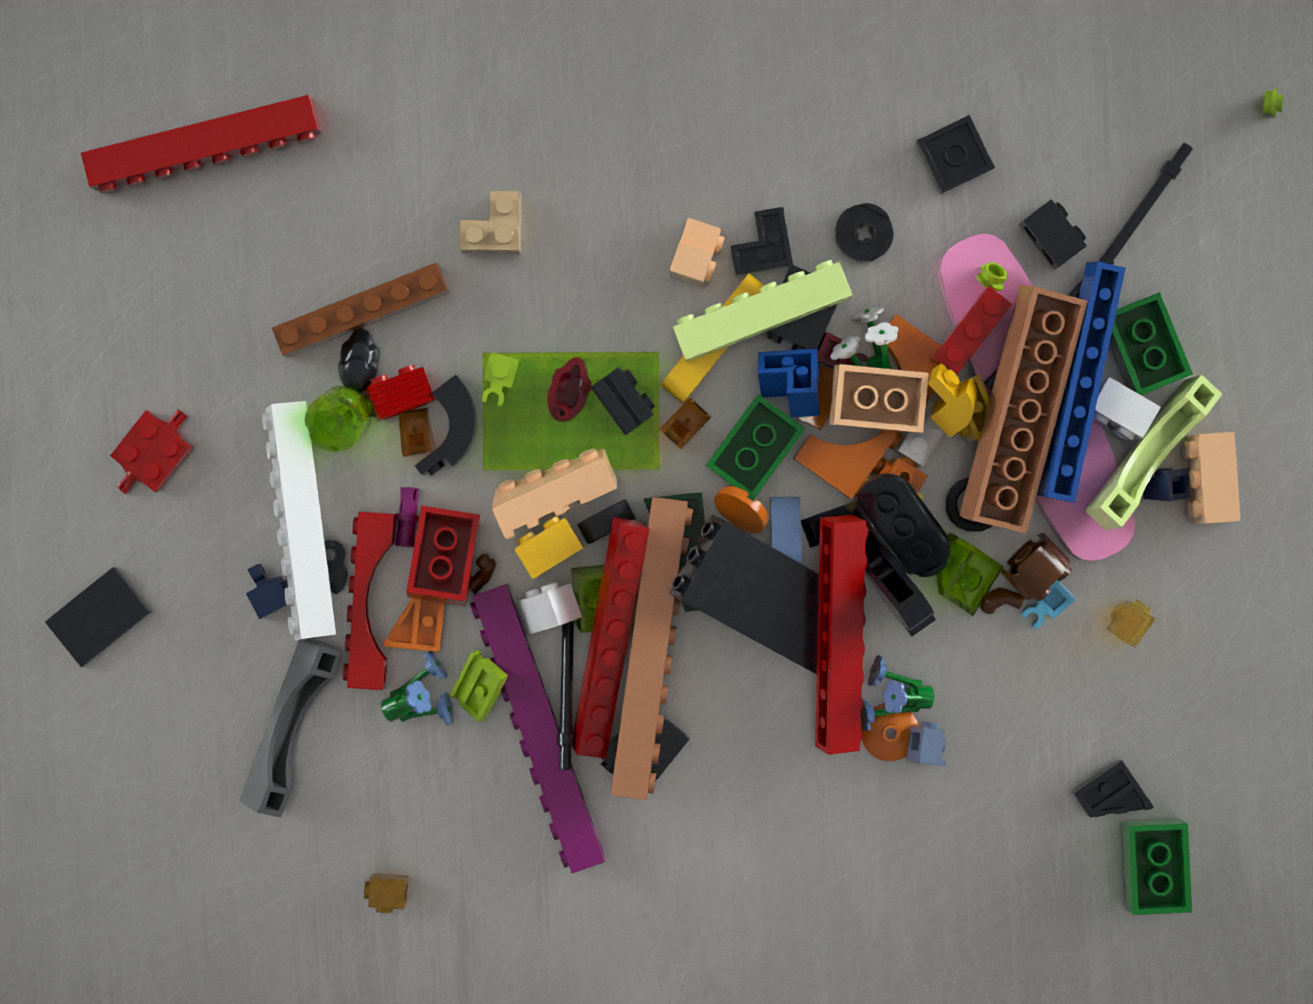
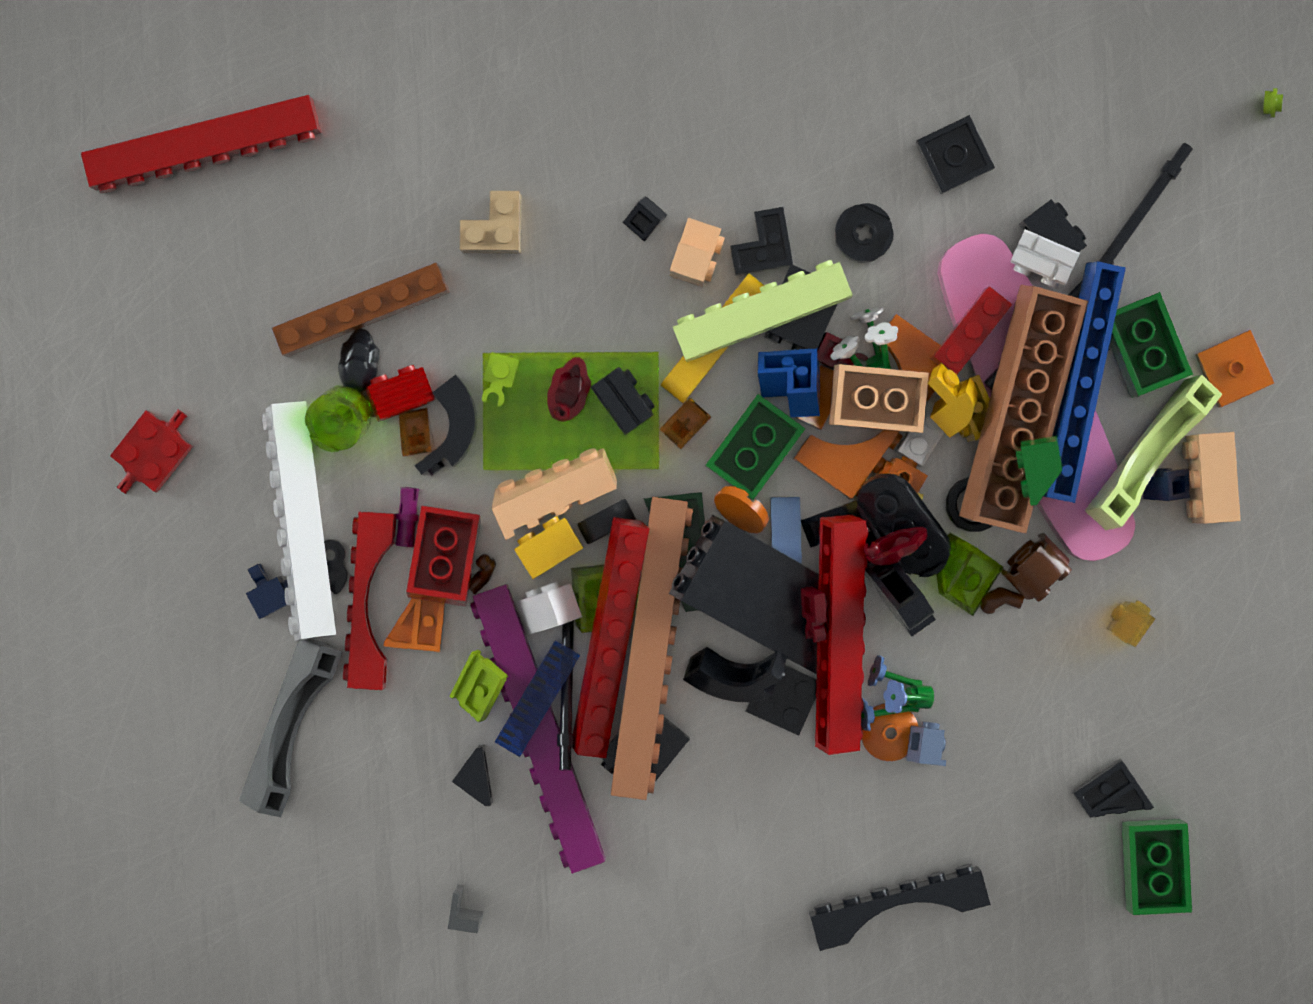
black tile [45,567,151,667] -> none
pearl gold brick [364,873,408,913] -> none
plant [381,651,453,725] -> none
lime plate [976,262,1007,291] -> none
medium azure plate [1021,580,1075,629] -> none
white brick [1093,377,1161,441] -> none
none -> dark grey panel [448,885,483,933]
none -> black slope [452,744,493,806]
none -> clear blue tile [495,640,580,757]
none -> black slope [623,196,667,241]
none -> black arch [683,647,787,702]
none -> black plate [745,665,817,736]
none -> dark red plate [801,586,829,643]
none -> black arch [809,864,991,951]
none -> dark red arm [864,527,927,566]
none -> white brick [1010,229,1080,289]
none -> green slope [1016,436,1062,506]
none -> orange plate [1195,330,1274,408]

